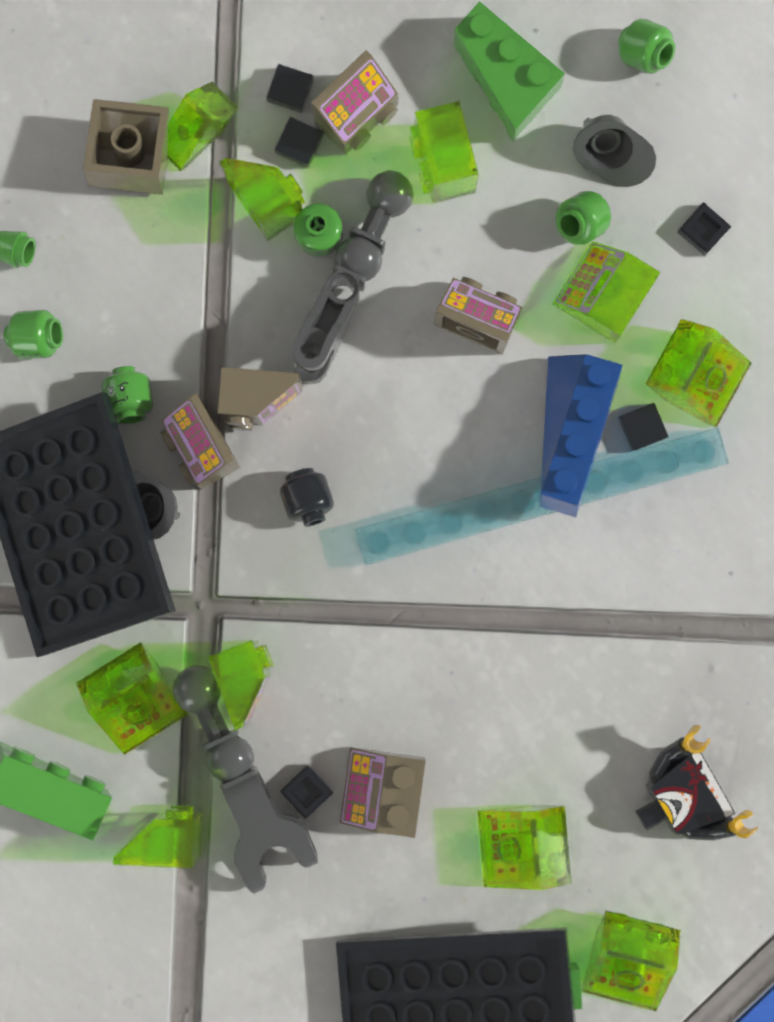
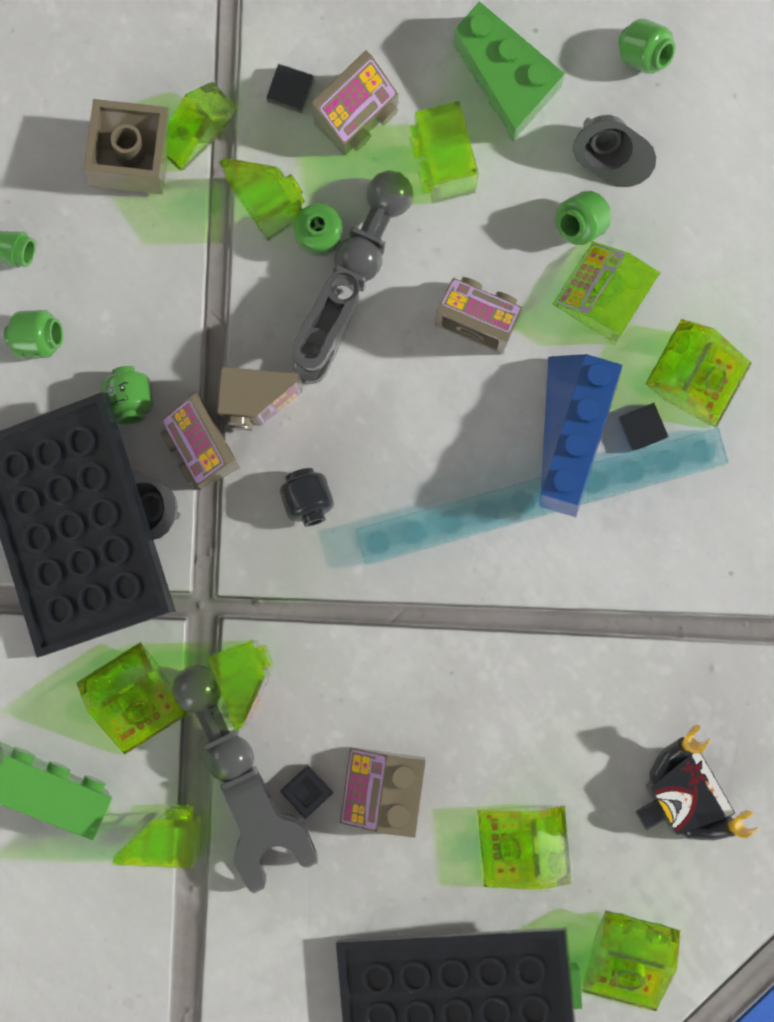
black tile [274,117,324,168] -> none
black tile [677,202,731,256] -> none

